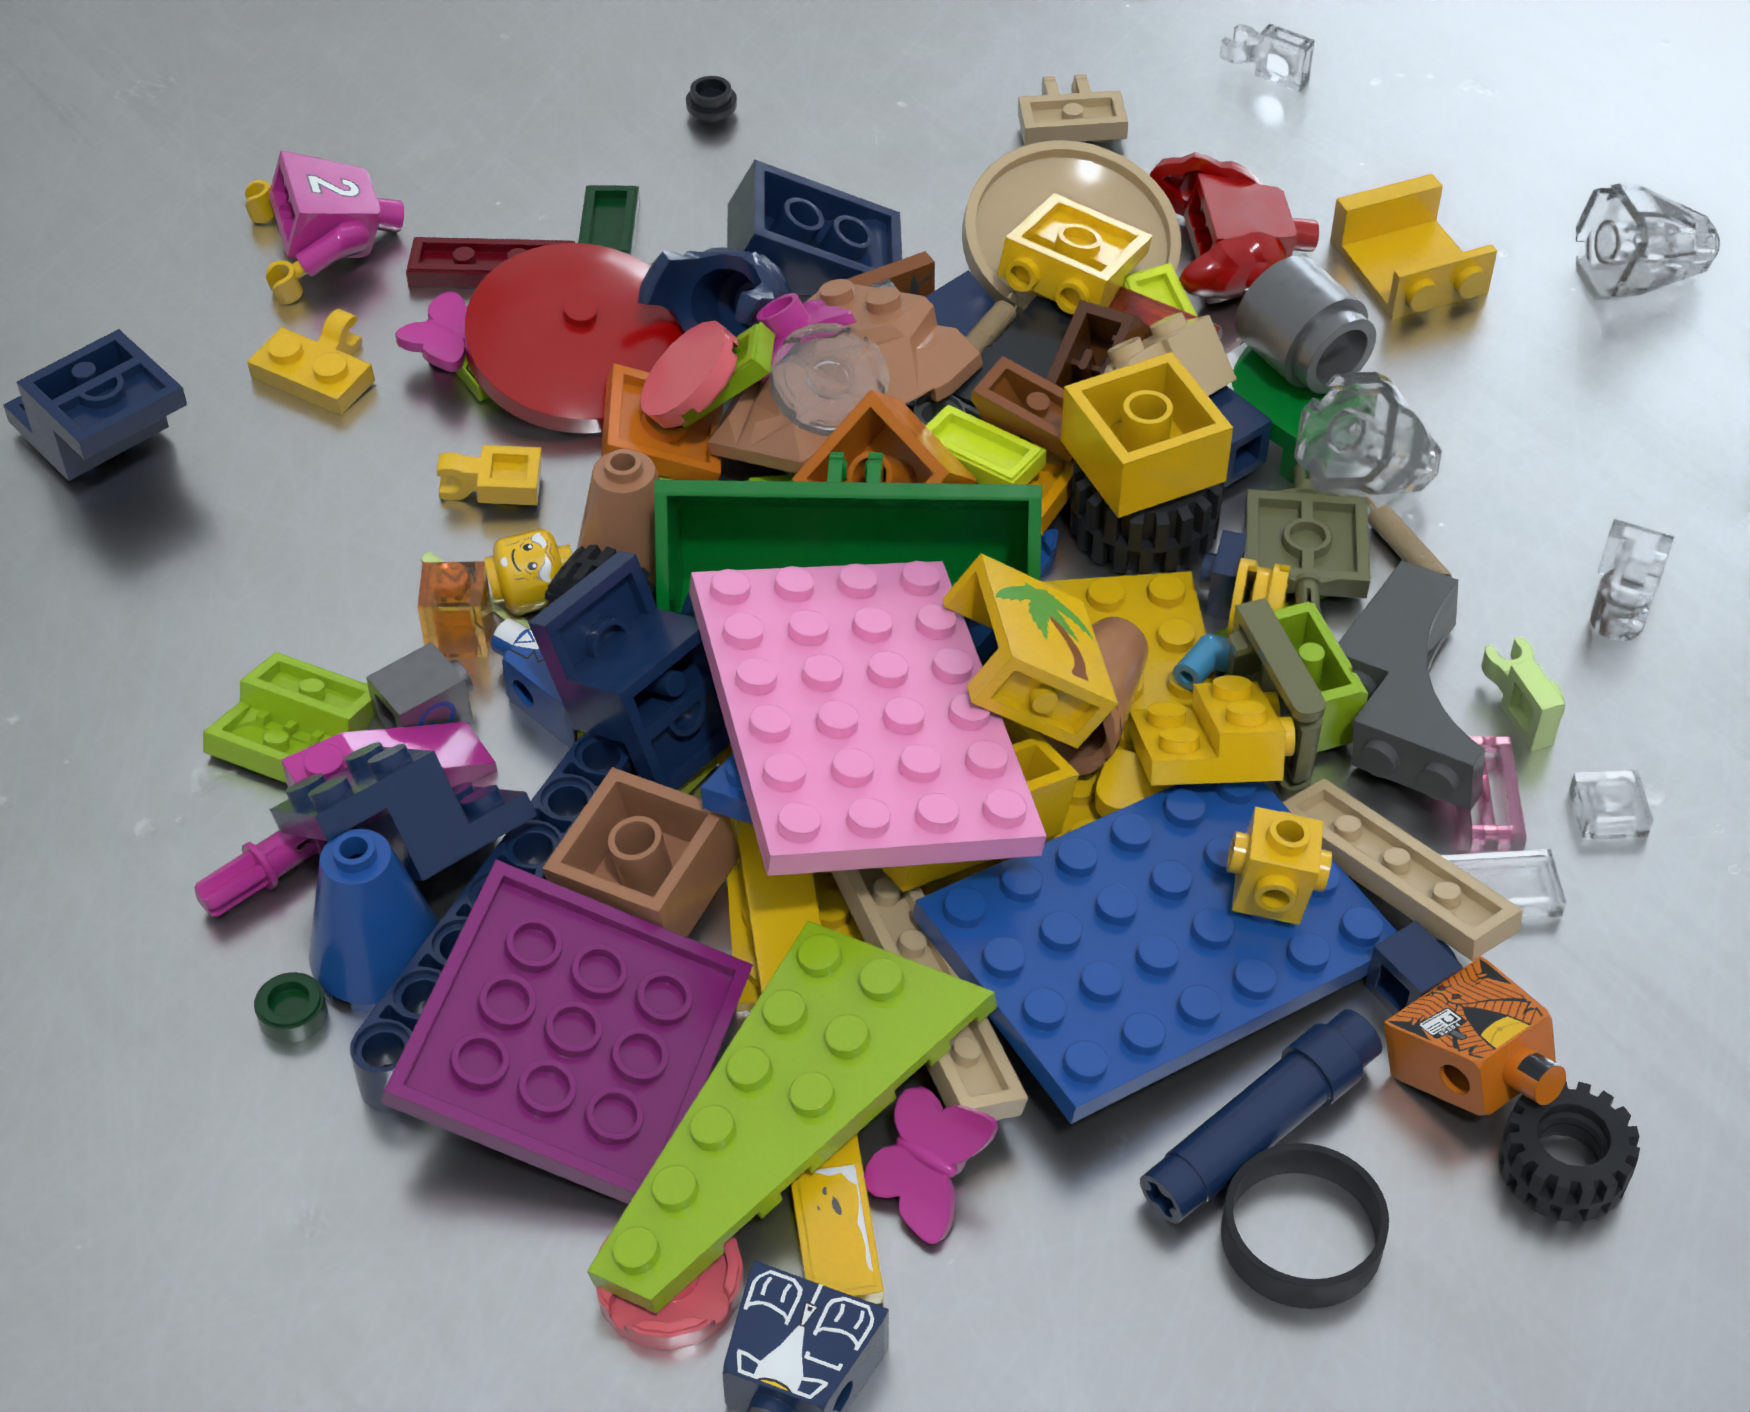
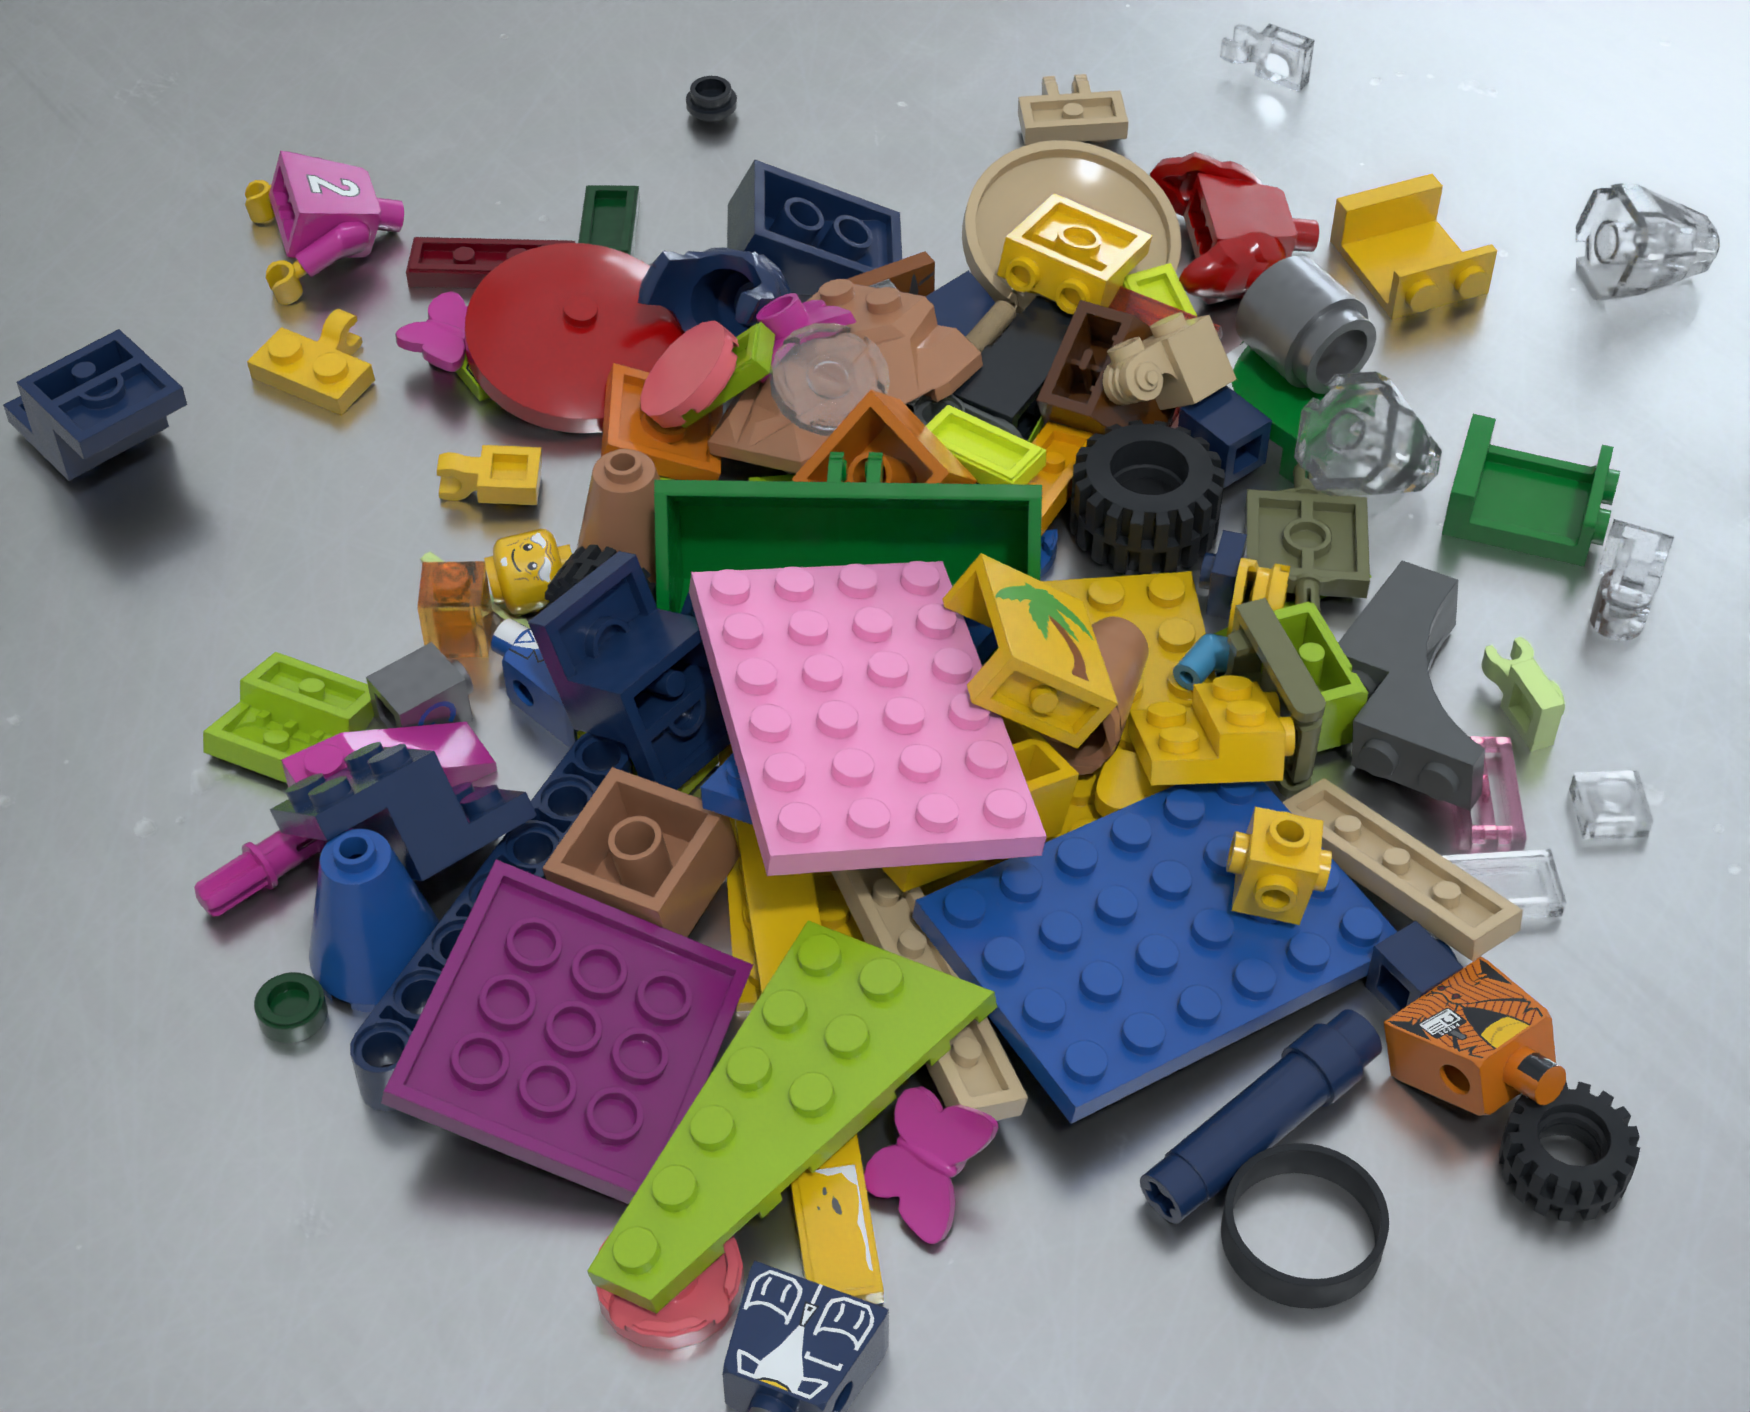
dark orange slope [971,356,1074,463] -> none
yellow brick [1060,352,1233,518] -> none
tan piece [1365,496,1452,577] -> none
none -> green panel [1442,414,1620,567]

